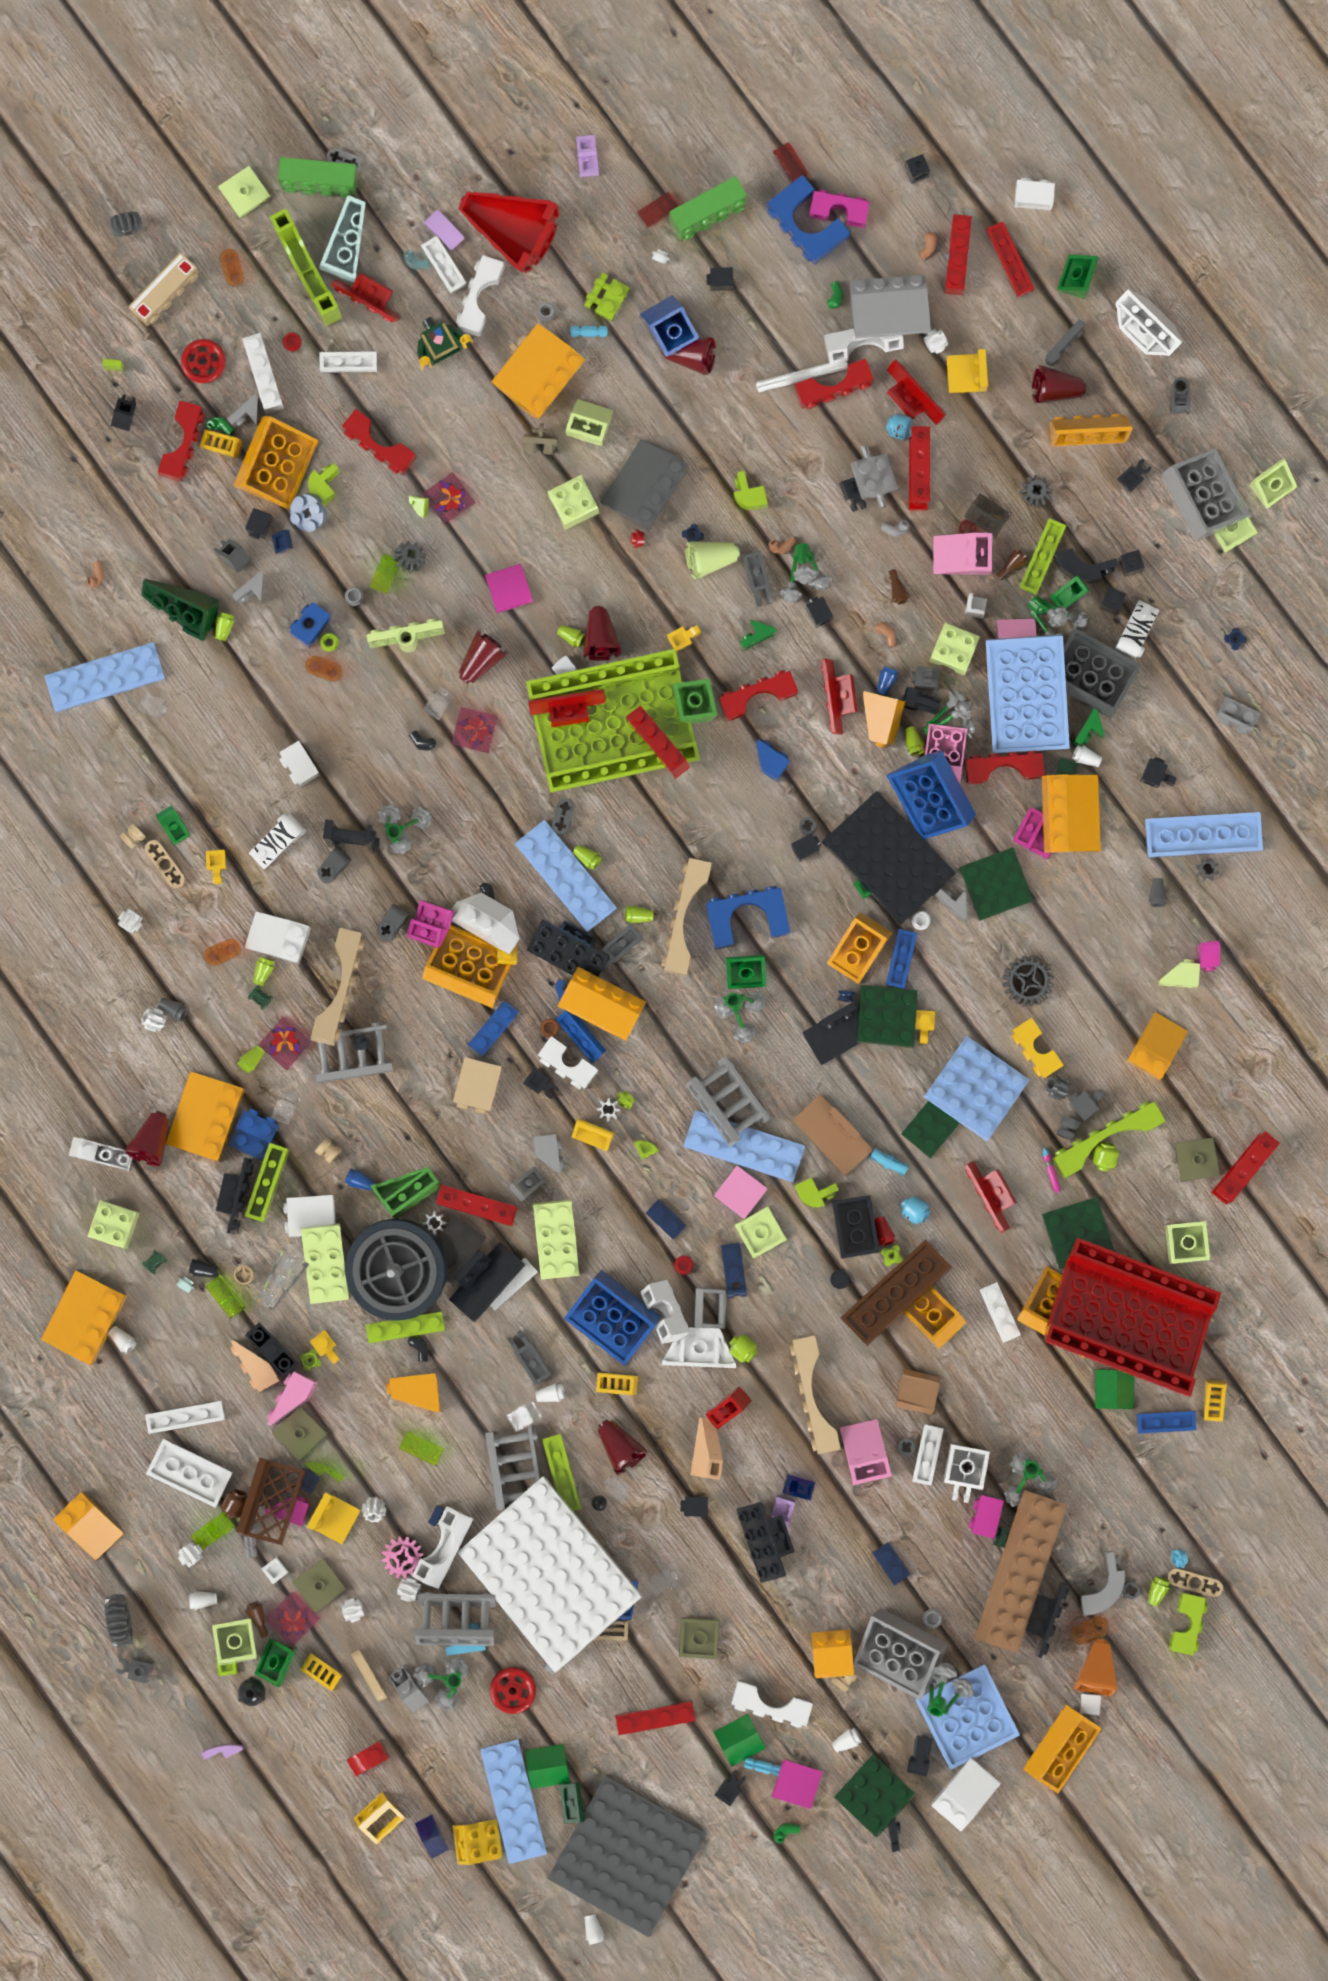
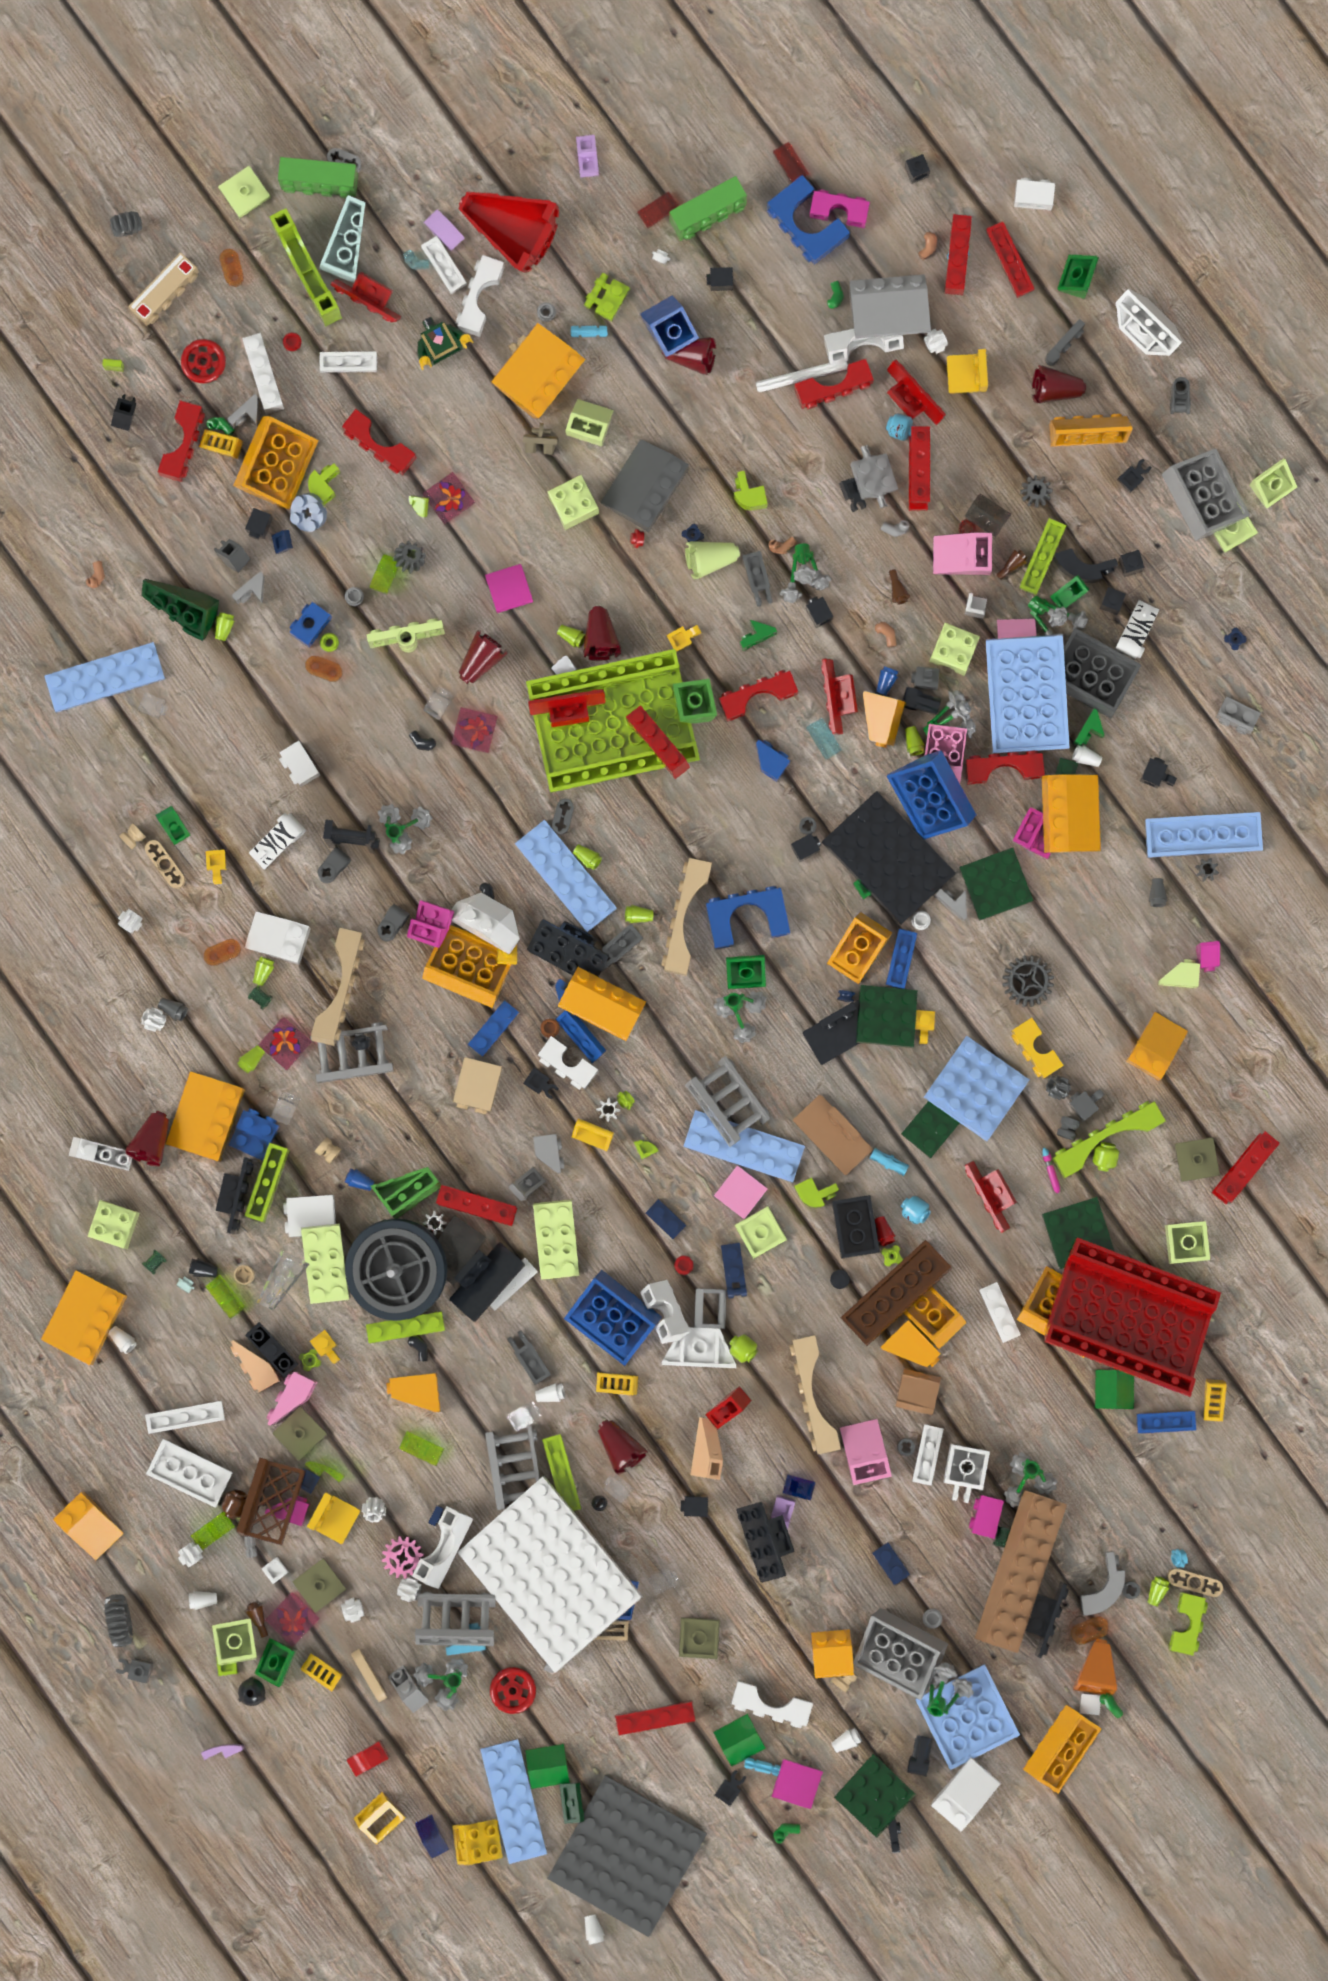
none -> clear light blue plate [806,718,842,761]
none -> light orange slope [880,1320,941,1367]
none -> green arm [1099,1693,1123,1718]

